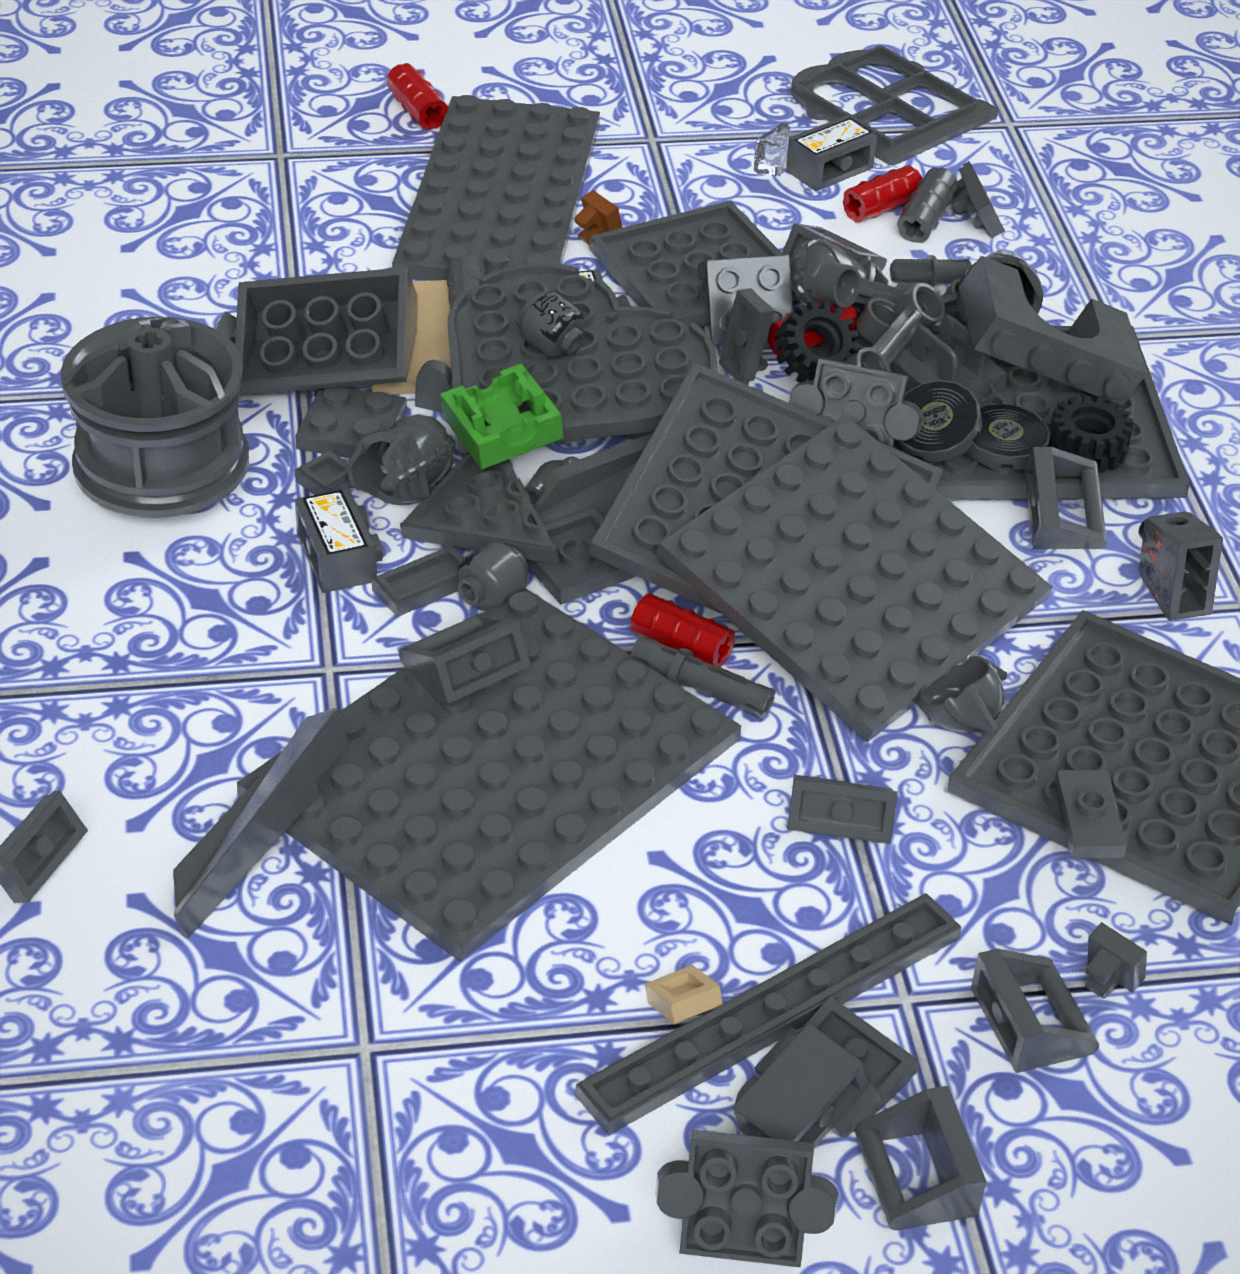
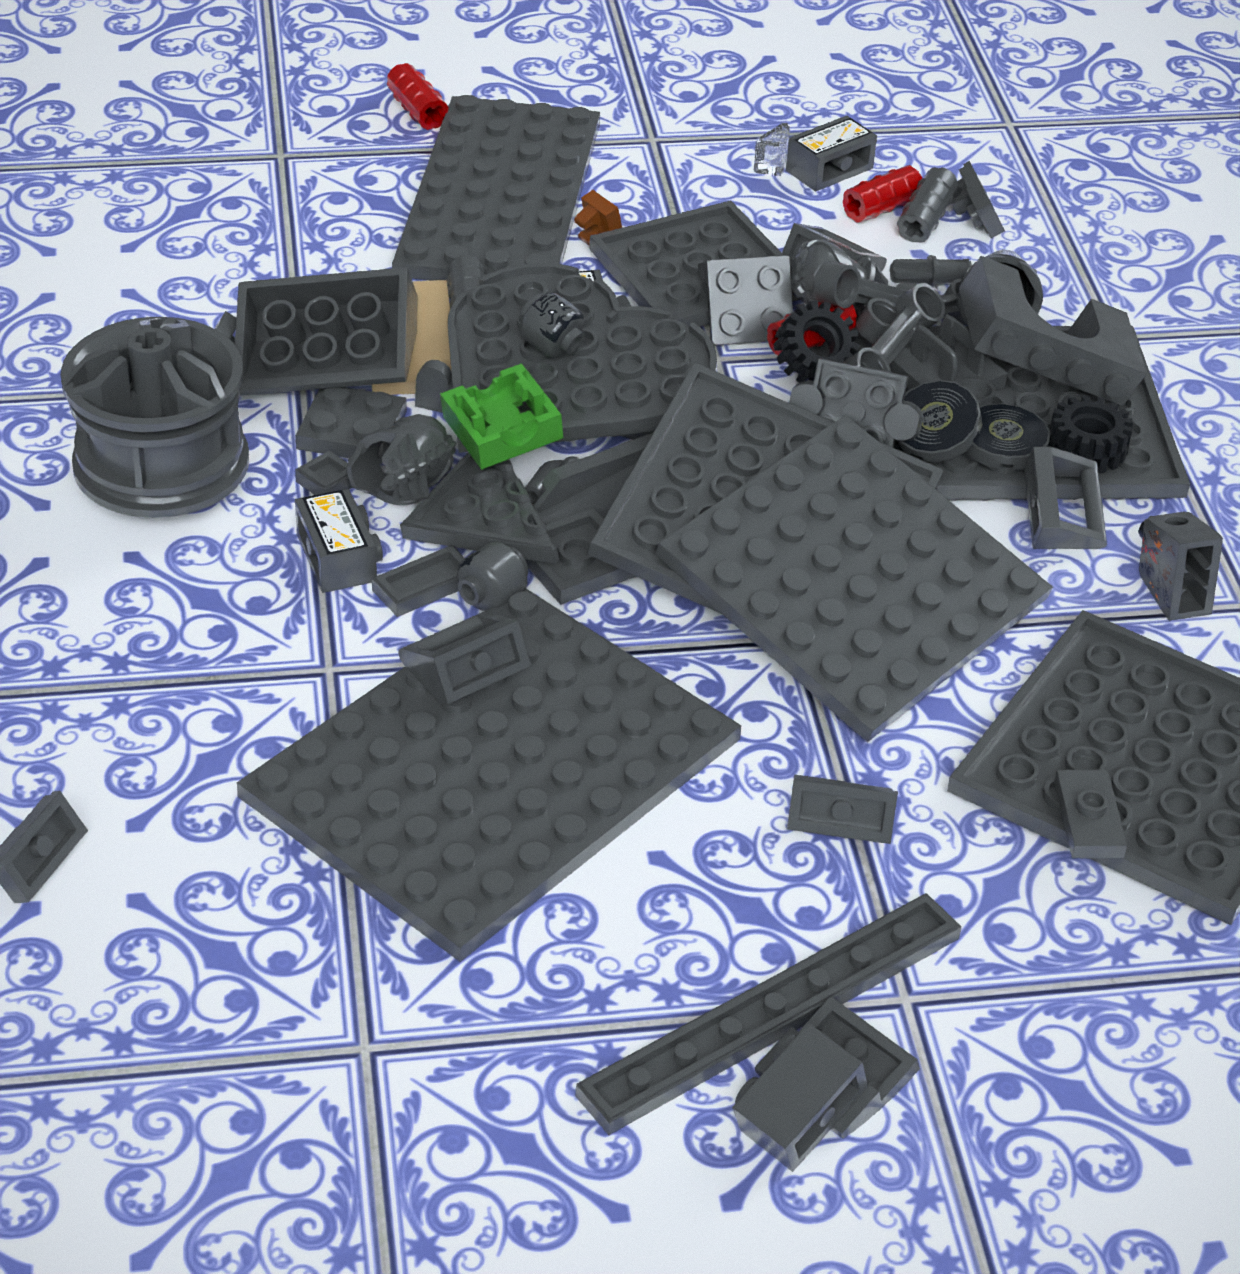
dark grey wedge [173,708,349,939] -> none
dark grey pin [630,635,776,719] -> none
red axle [631,593,735,667] -> none
tan tile [645,965,723,1024] -> none
dark grey piece [655,1129,839,1268] -> none
dark grey plate [719,288,775,385] -> none
dark grey window [791,45,998,165] -> none
dark grey tile [854,1086,987,1231] -> none
dark grey piece [919,656,1007,735] -> none
dark grey tile [971,948,1100,1073] -> none
dark grey tile [1085,922,1147,999] -> none

